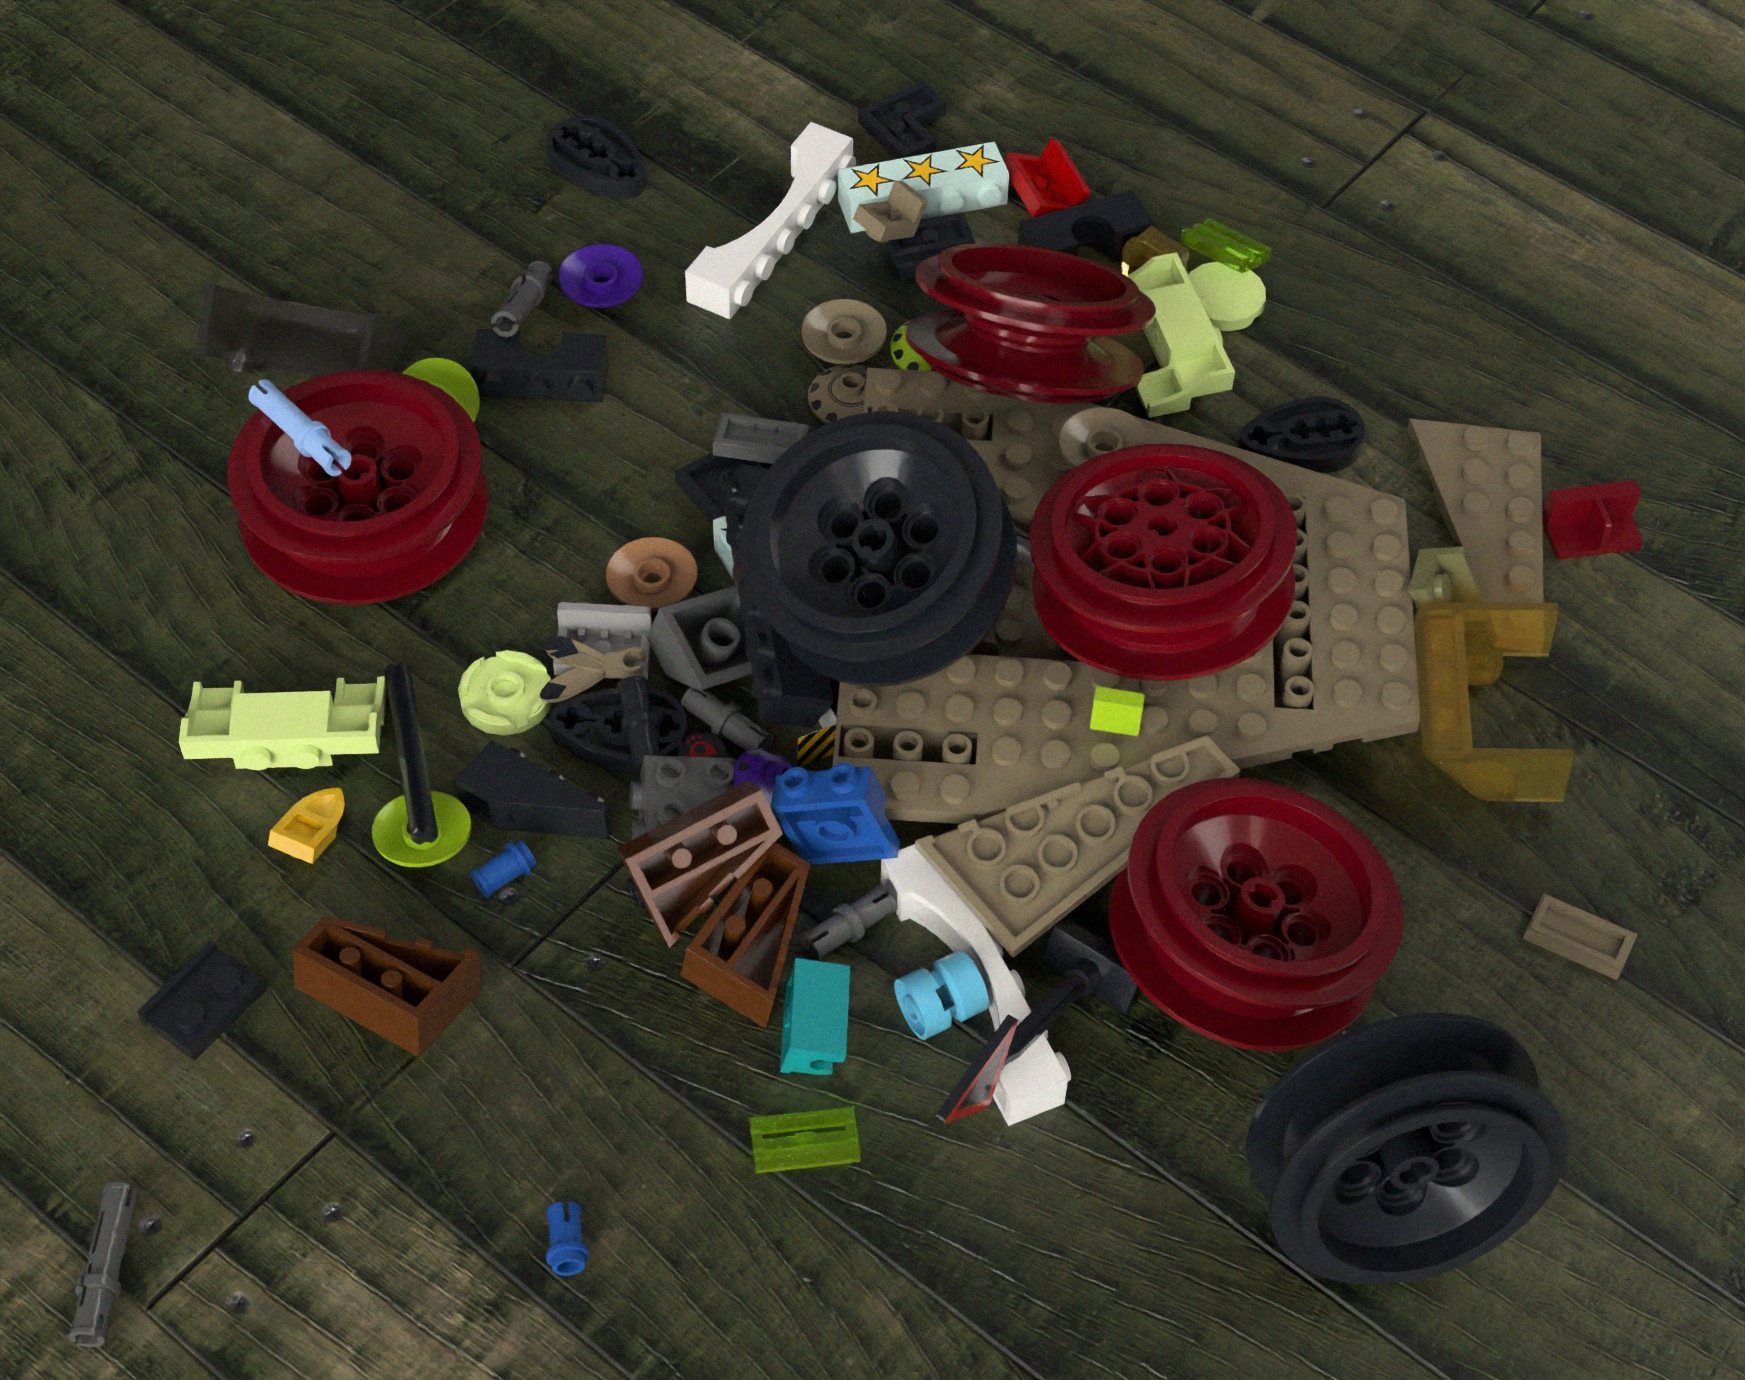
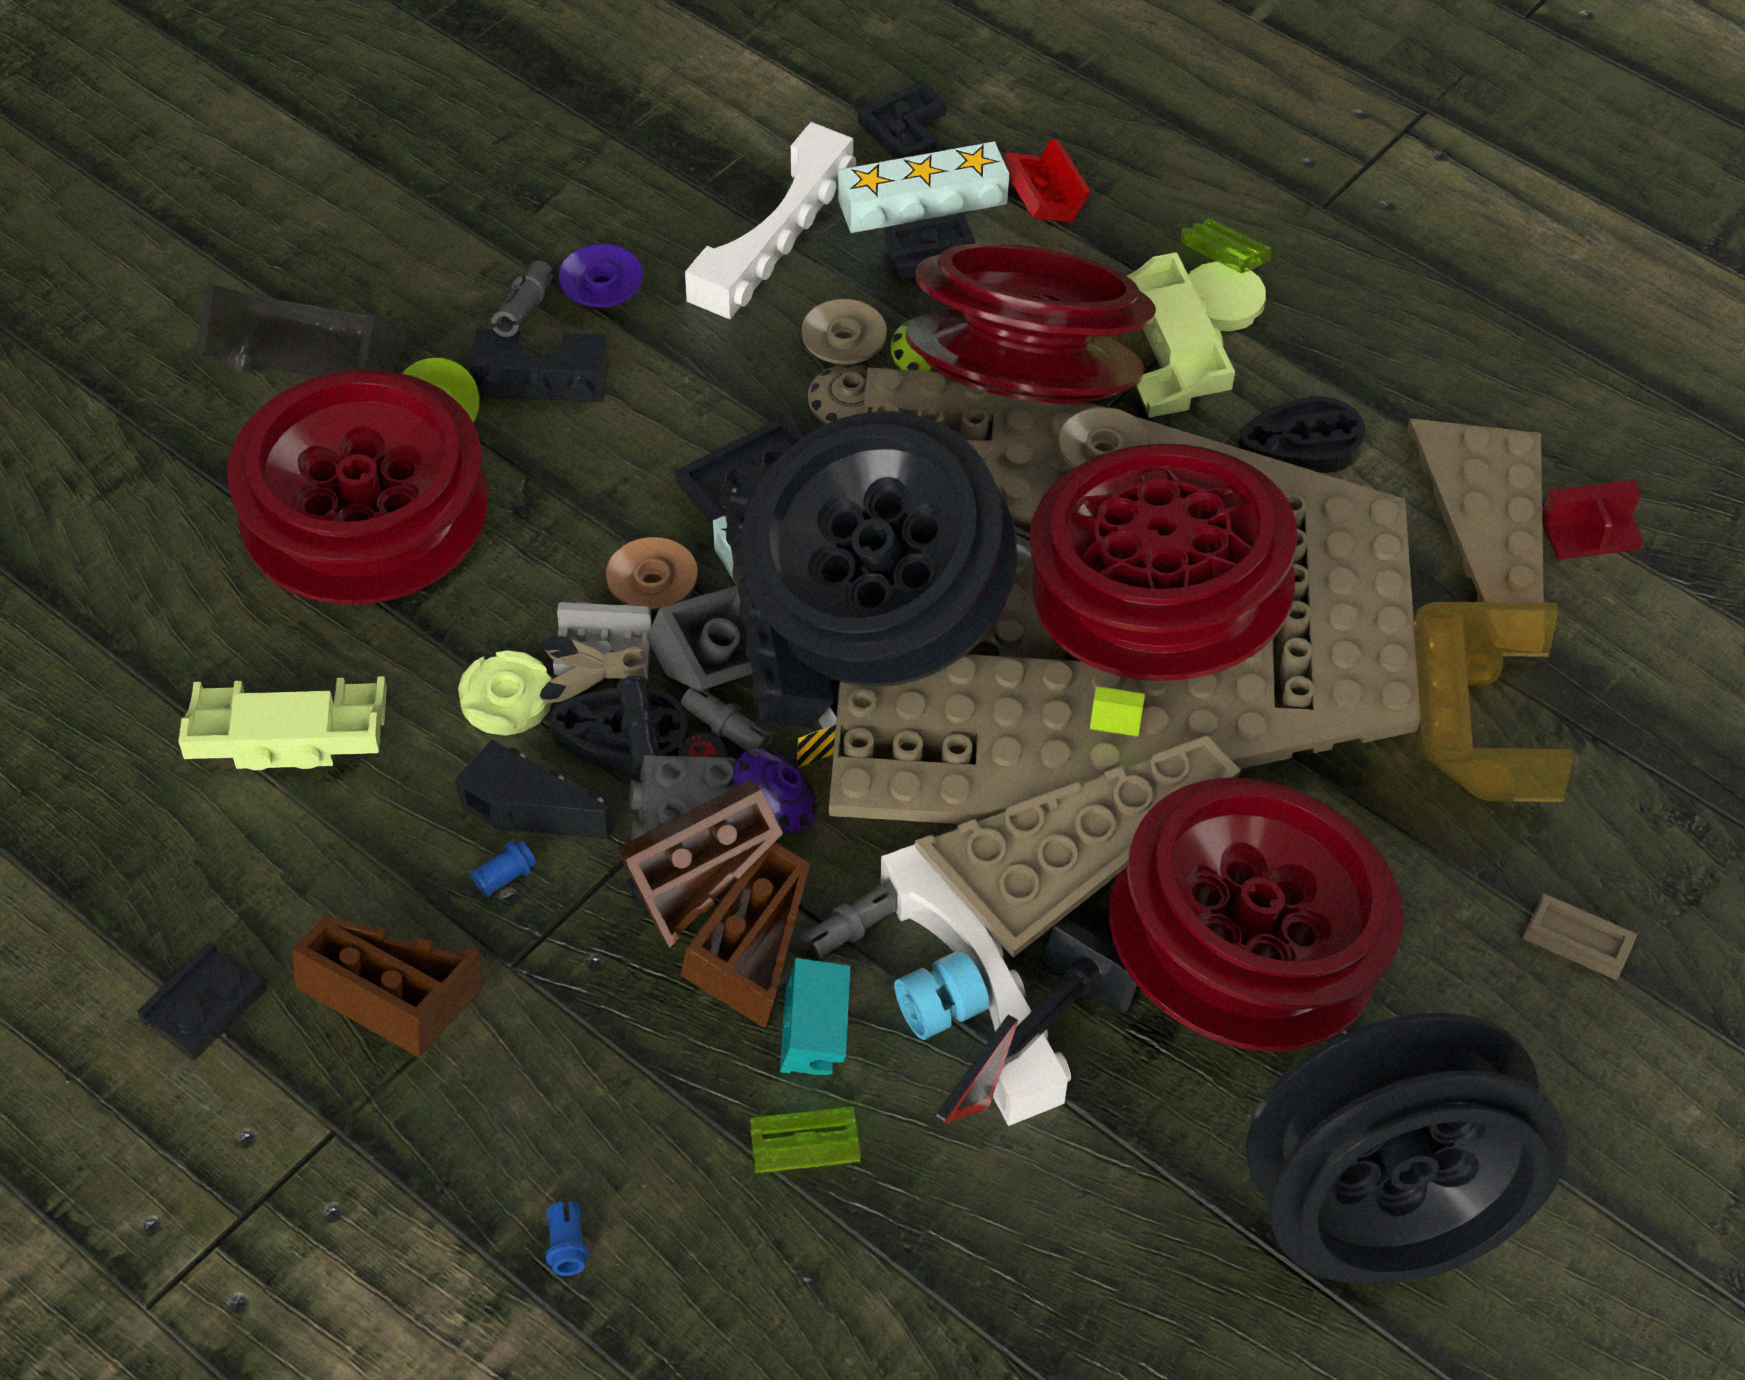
dark grey pin [68,1182,139,1347] -> none
light blue pin [248,379,352,476] -> none
yellow plate [268,787,345,864] -> none
lime dish [372,791,472,867] -> none
black axle [384,662,438,845] -> none
black piece [546,116,646,198] -> none
dark grey plate [713,412,809,464] -> none
blue plate [770,763,900,865] -> none
dark tan bracket [853,181,927,242] -> none
black arch [1018,190,1154,262] -> none
clear yellow bracket [1121,226,1190,276] -> none
olive bracket [1408,546,1490,652] -> none

